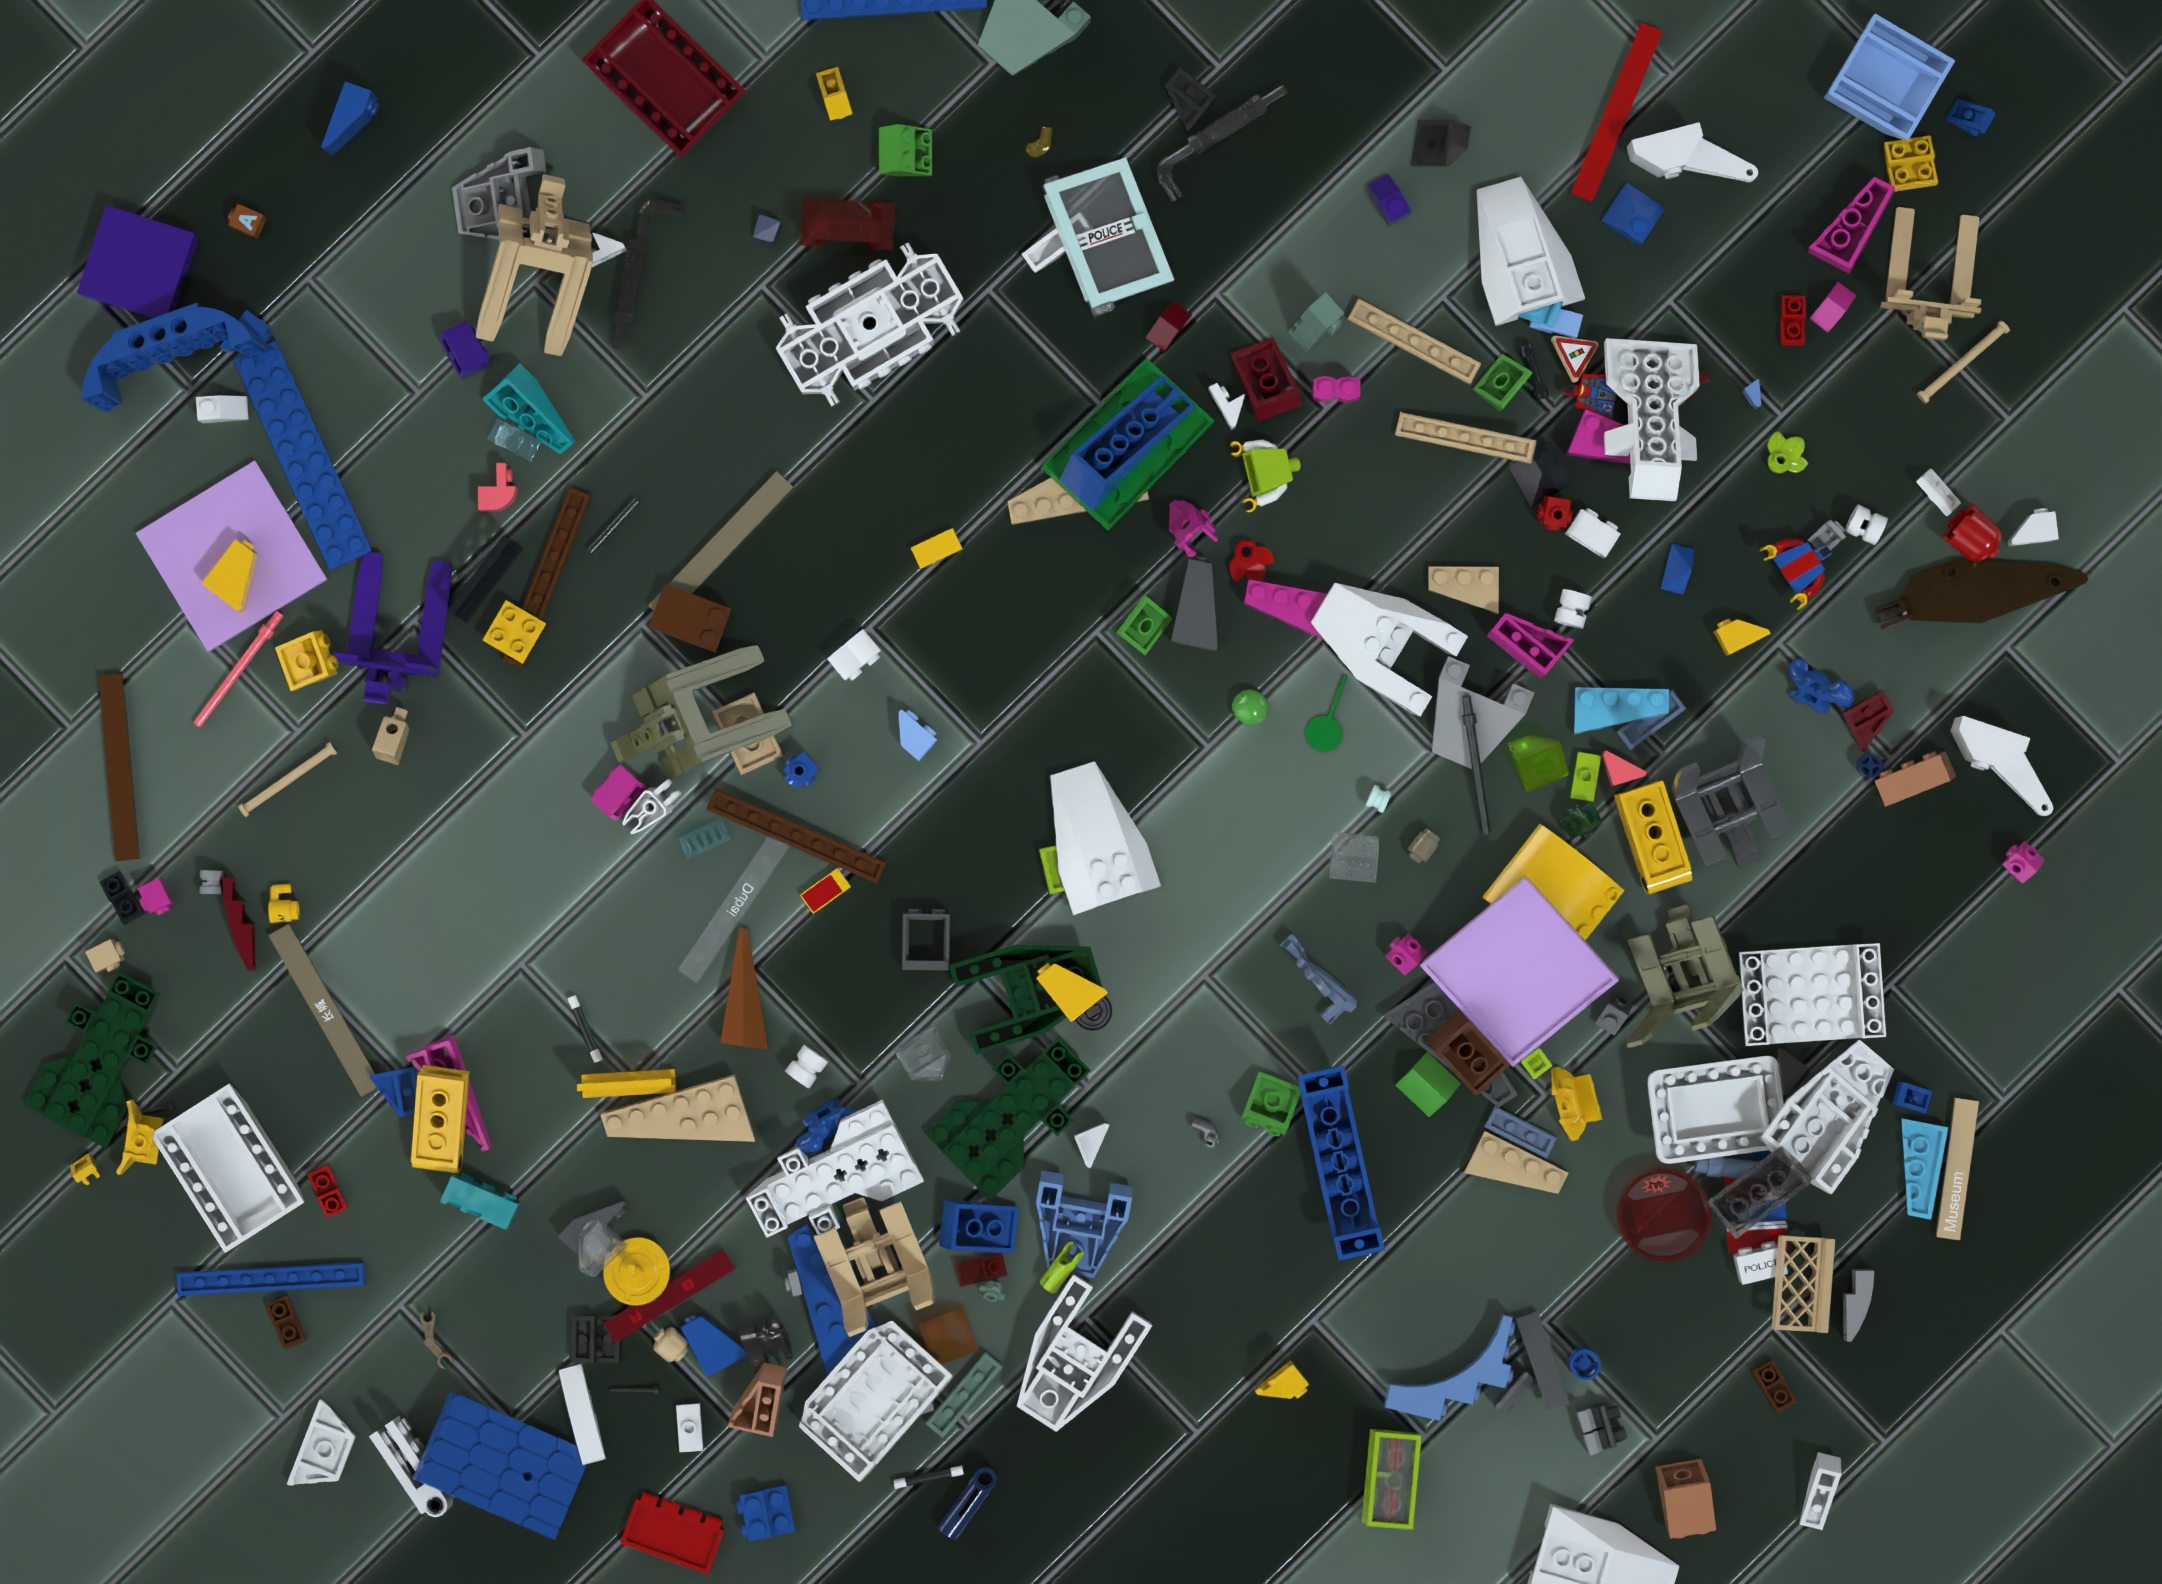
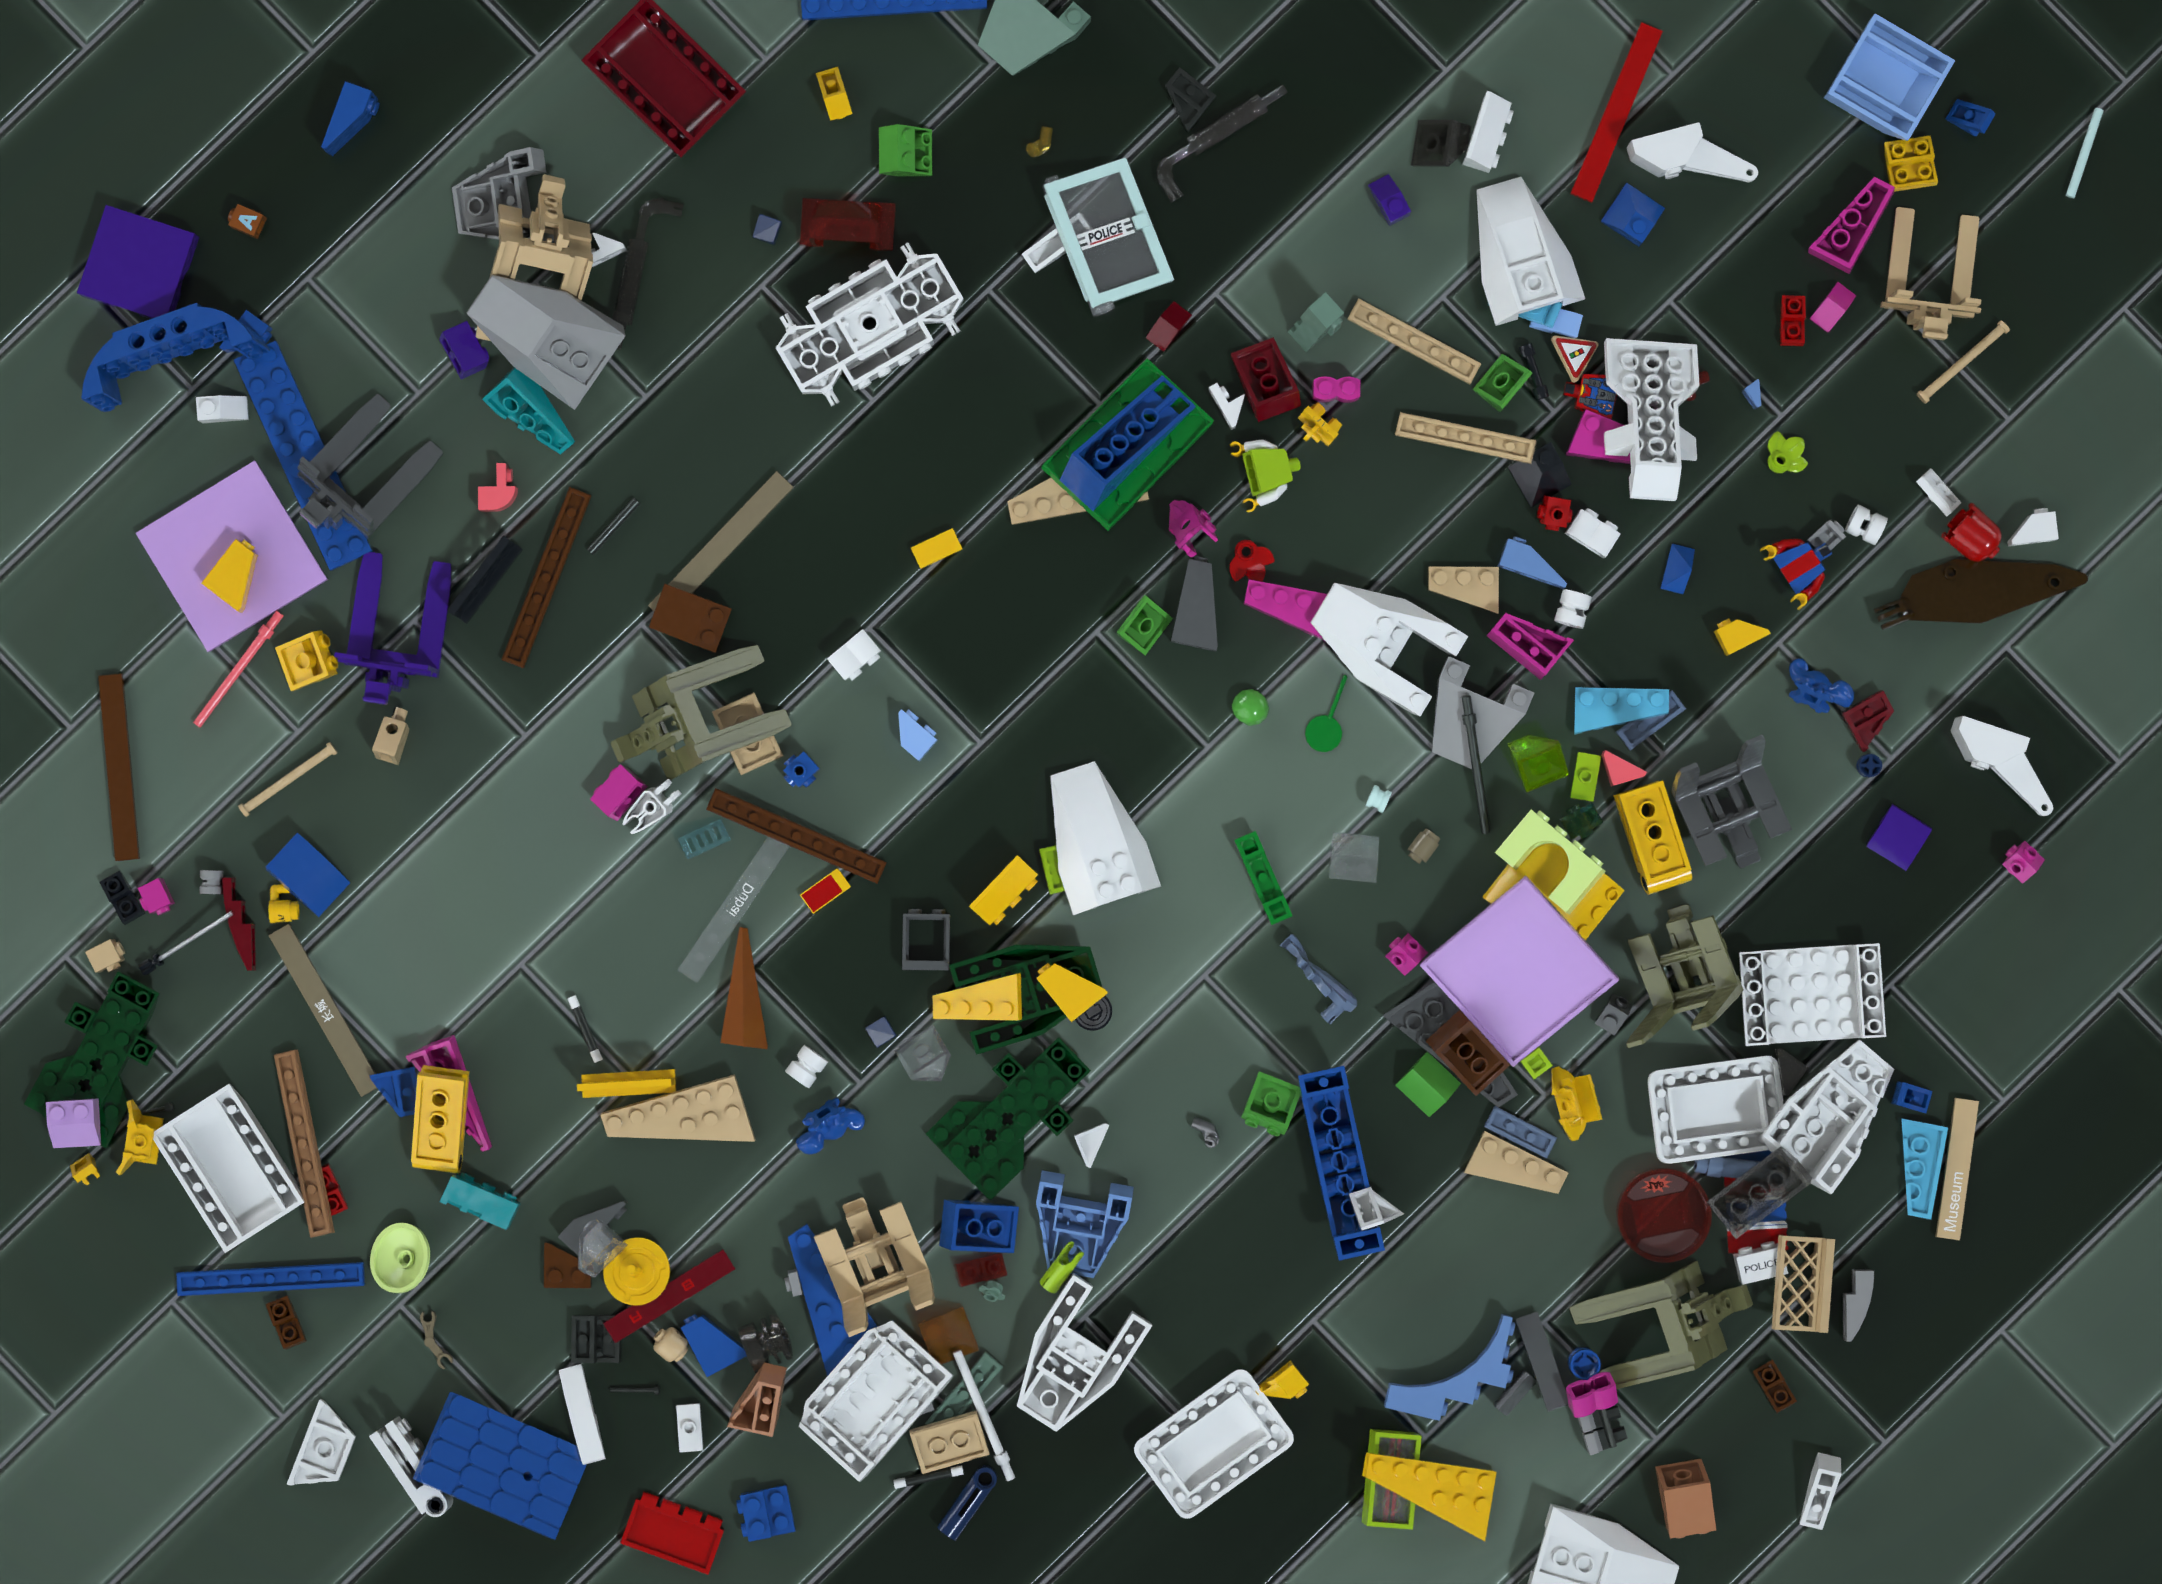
yellow hinge [483,600,546,664] -> none
clear light blue slope [487,419,542,462] -> none
white piece [746,1100,924,1237] -> none
nougat wedge [1875,751,1956,807] -> none
none -> lavender slope [46,1098,101,1148]
none -> piece [138,911,234,975]
none -> blue slope [266,833,350,917]
none -> medium nougat tile [274,1050,335,1238]
none -> dark grey piece [297,394,443,539]
none -> yellowish green dish [370,1223,430,1293]
none -> light grey wedge [467,275,626,410]
none -> reddish brown wing [544,1242,592,1288]
none -> dark blue slope [865,1016,897,1048]
none -> tan tile [909,1410,990,1474]
none -> yellow wing [932,973,1022,1021]
none -> white bar [952,1349,1015,1481]
none -> yellow slope [969,855,1038,925]
none -> white wedge [1134,1369,1294,1518]
none -> green slope [1234,831,1293,925]
none -> yellow hips [1298,402,1342,446]
none -> white slope [1349,1187,1404,1230]
none -> yellow wing [1362,1452,1497,1541]
none -> white slope [1462,91,1514,173]
none -> yellowish green arch [1495,810,1606,915]
none -> medium blue slope [1498,536,1567,589]
none -> dark pink brick [1566,1372,1618,1418]
none -> olive piece [1570,1261,1753,1389]
none -> dark purple slope [1866,804,1932,871]
none -> light aqua bar [2066,108,2104,198]

